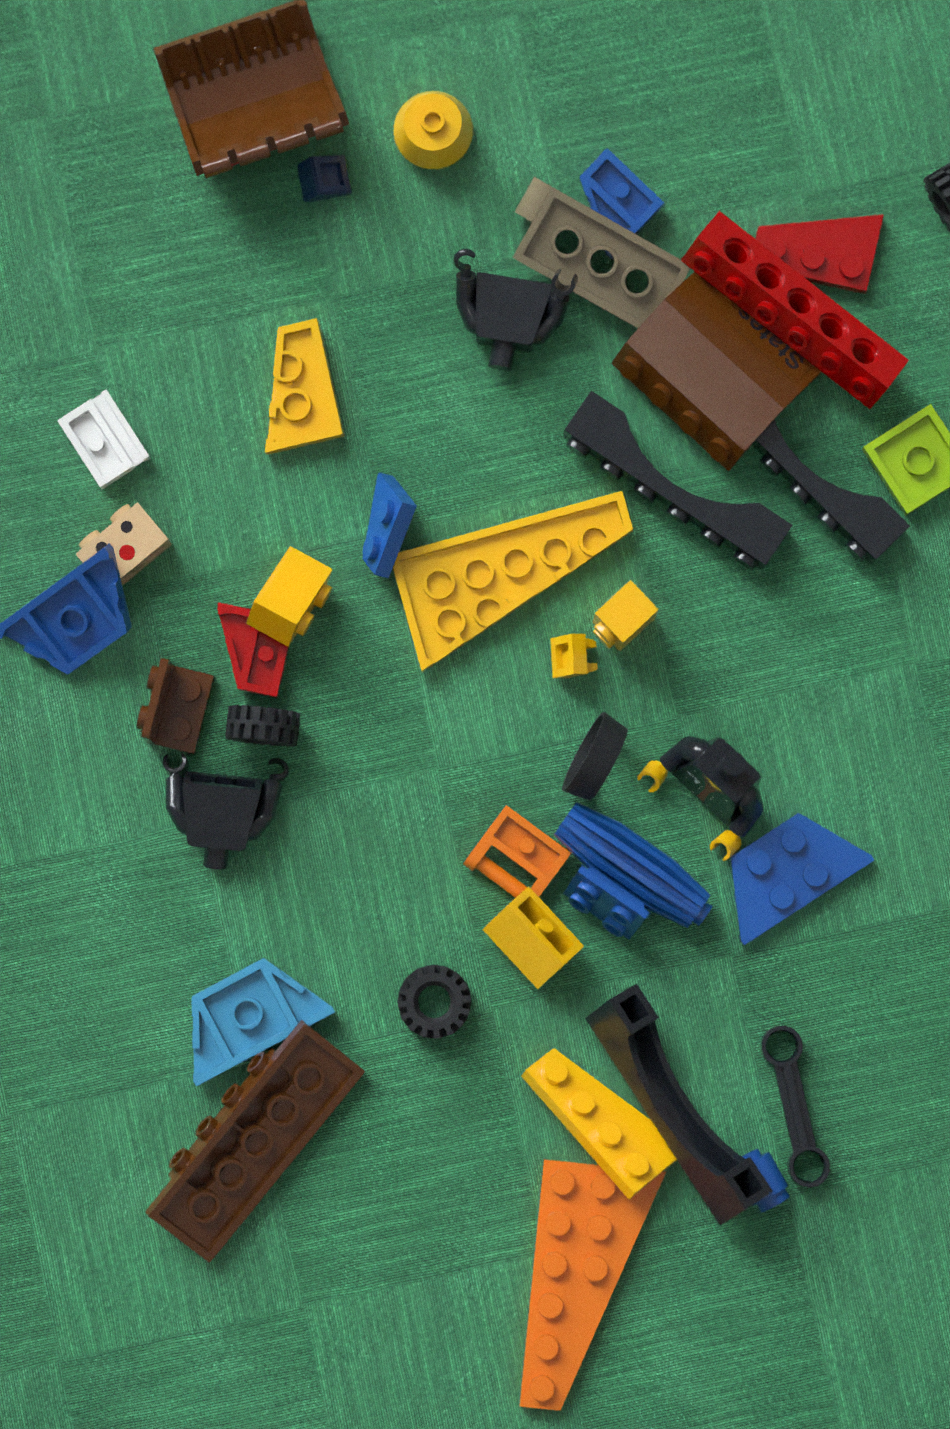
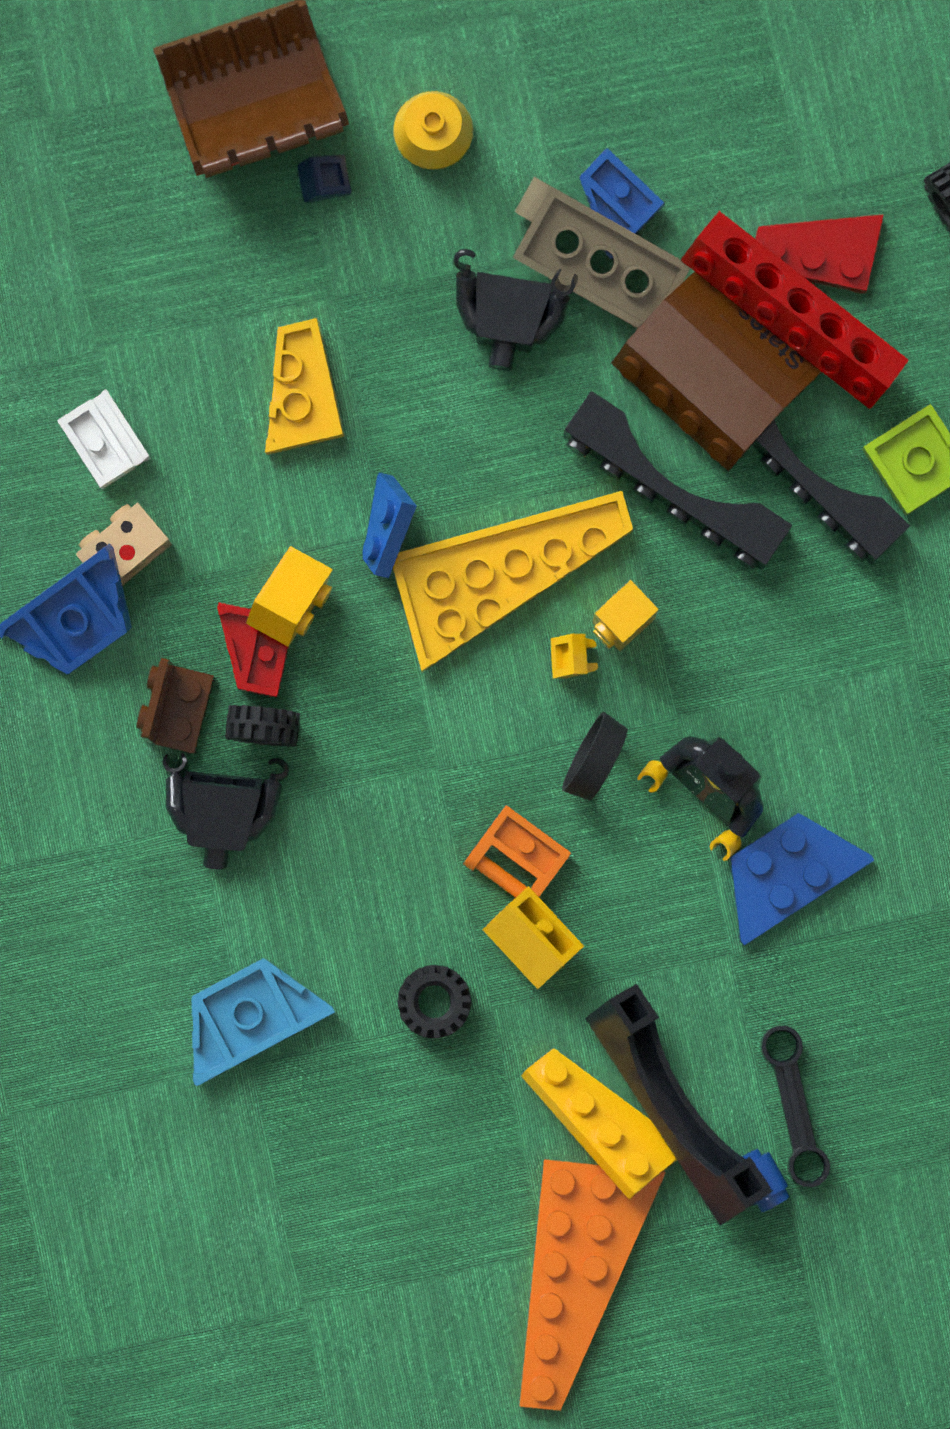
reddish brown plate [145,1020,365,1263] -> none
blue plate [554,802,713,940] -> none

